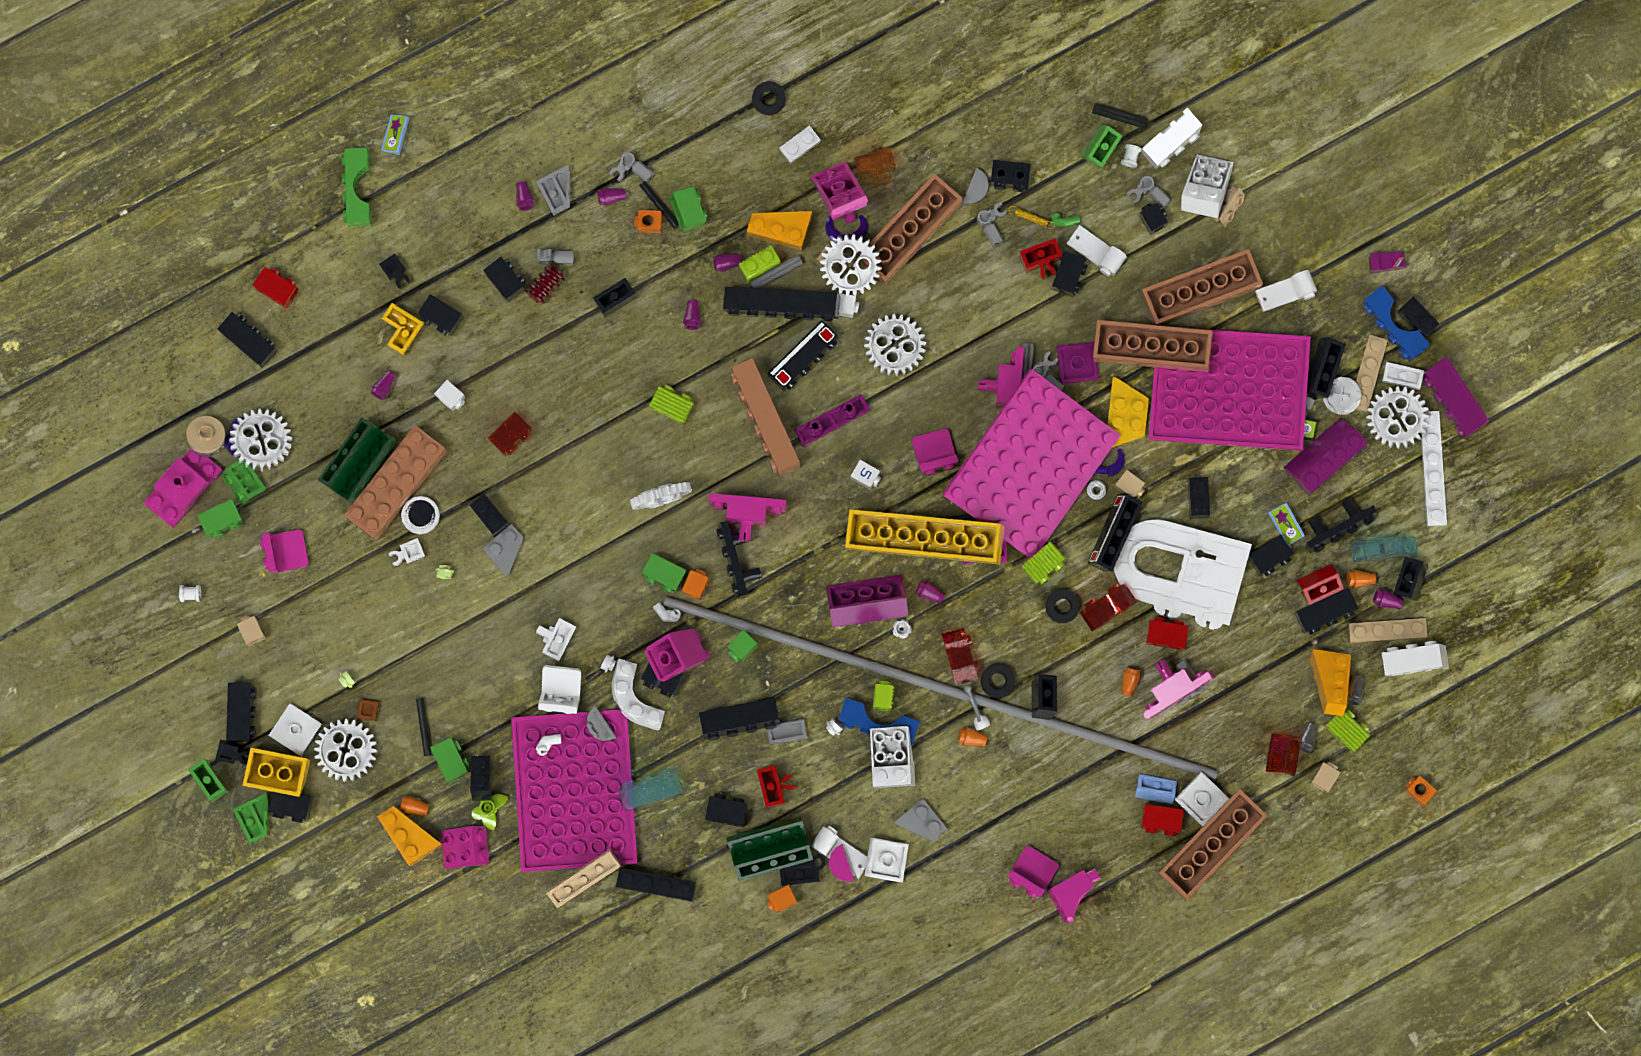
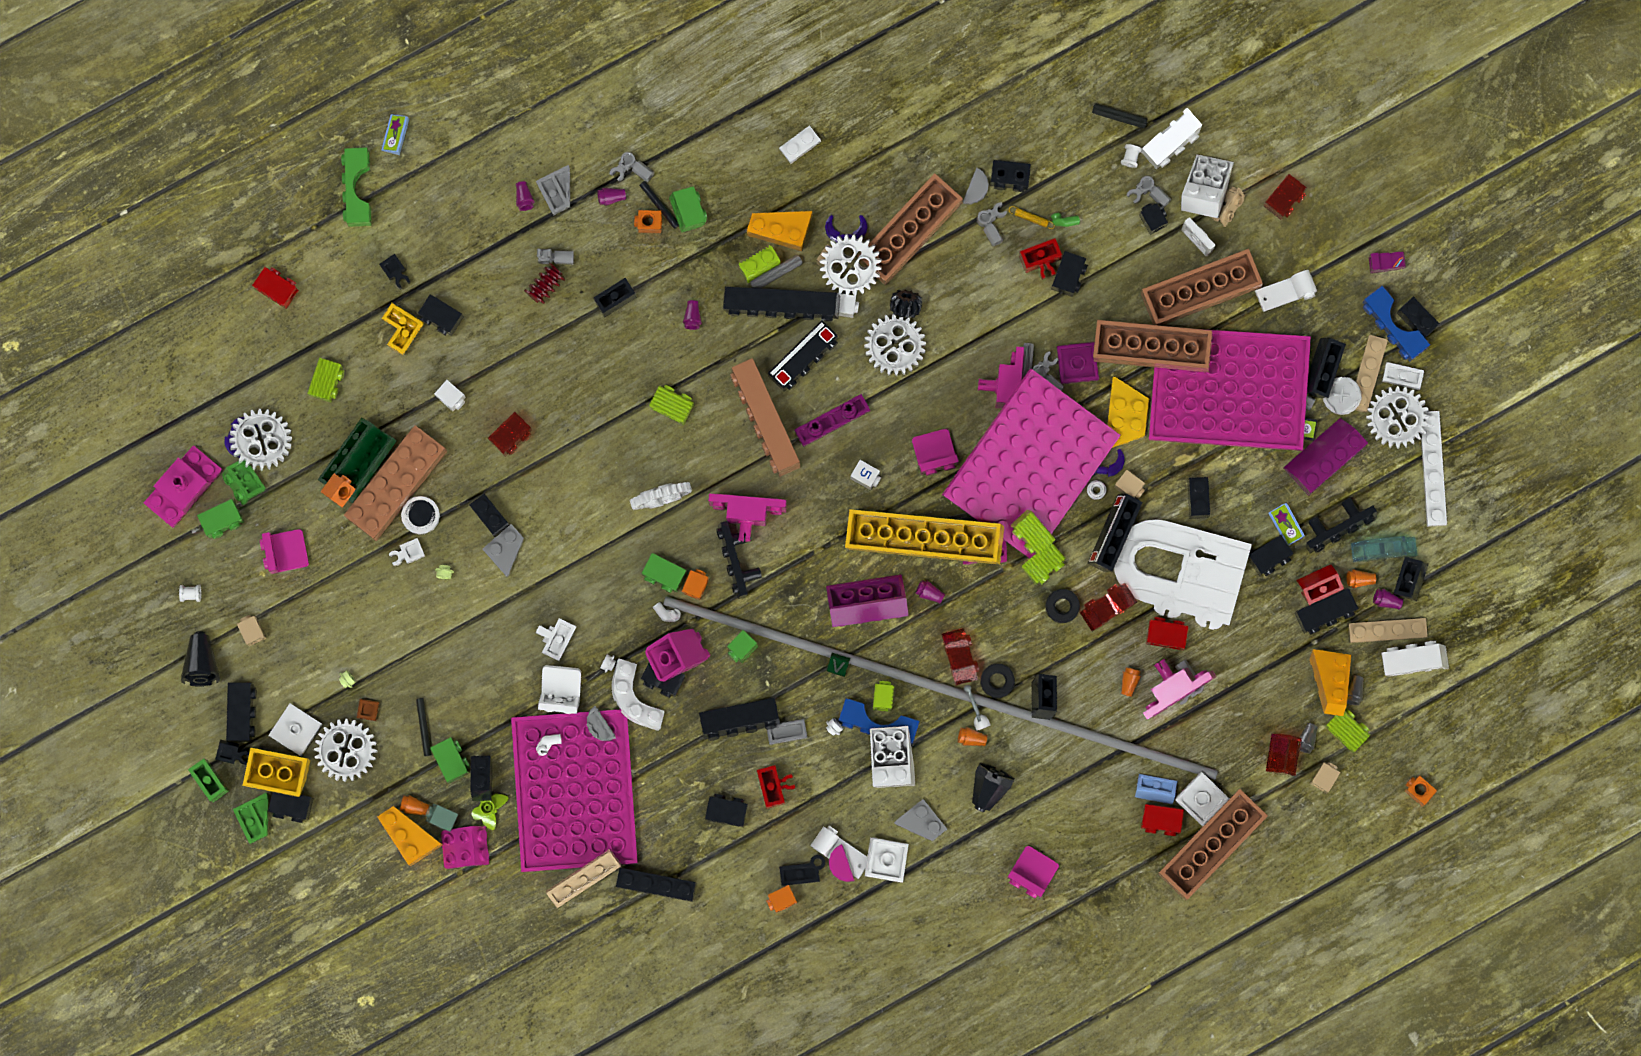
tan piece [186,416,225,457] -> none
black brick [217,312,277,368] -> none
magenta cone [370,371,396,400] -> none
black brick [483,257,526,303] -> none
clear light blue brick [618,769,683,811] -> none
magenta cone [713,254,742,272] -> none
dark green brick [726,816,813,881] -> none
black tyre [752,81,786,116] -> none
dark pink brick [811,161,868,223] -> none
clear orange brick [854,147,896,188] -> none
white plate [893,620,912,639] -> none
dark pink hips [1047,868,1101,925] -> none
white door [1066,225,1127,277] -> none
bright green brick [1080,125,1122,168] -> none
magenta slope [1423,357,1489,439] -> none
none -> black cone [181,631,220,687]
none -> lime brick [307,358,344,403]
none -> orange brick [321,474,356,508]
none -> sand green brick [425,803,458,832]
none -> dark green tile [827,653,850,677]
none -> black gear [890,289,922,319]
none -> black cone [972,762,1015,812]
none -> lime brick [1010,510,1056,555]
none -> white plate [1182,217,1215,257]
none -> clear red brick [1264,174,1307,220]

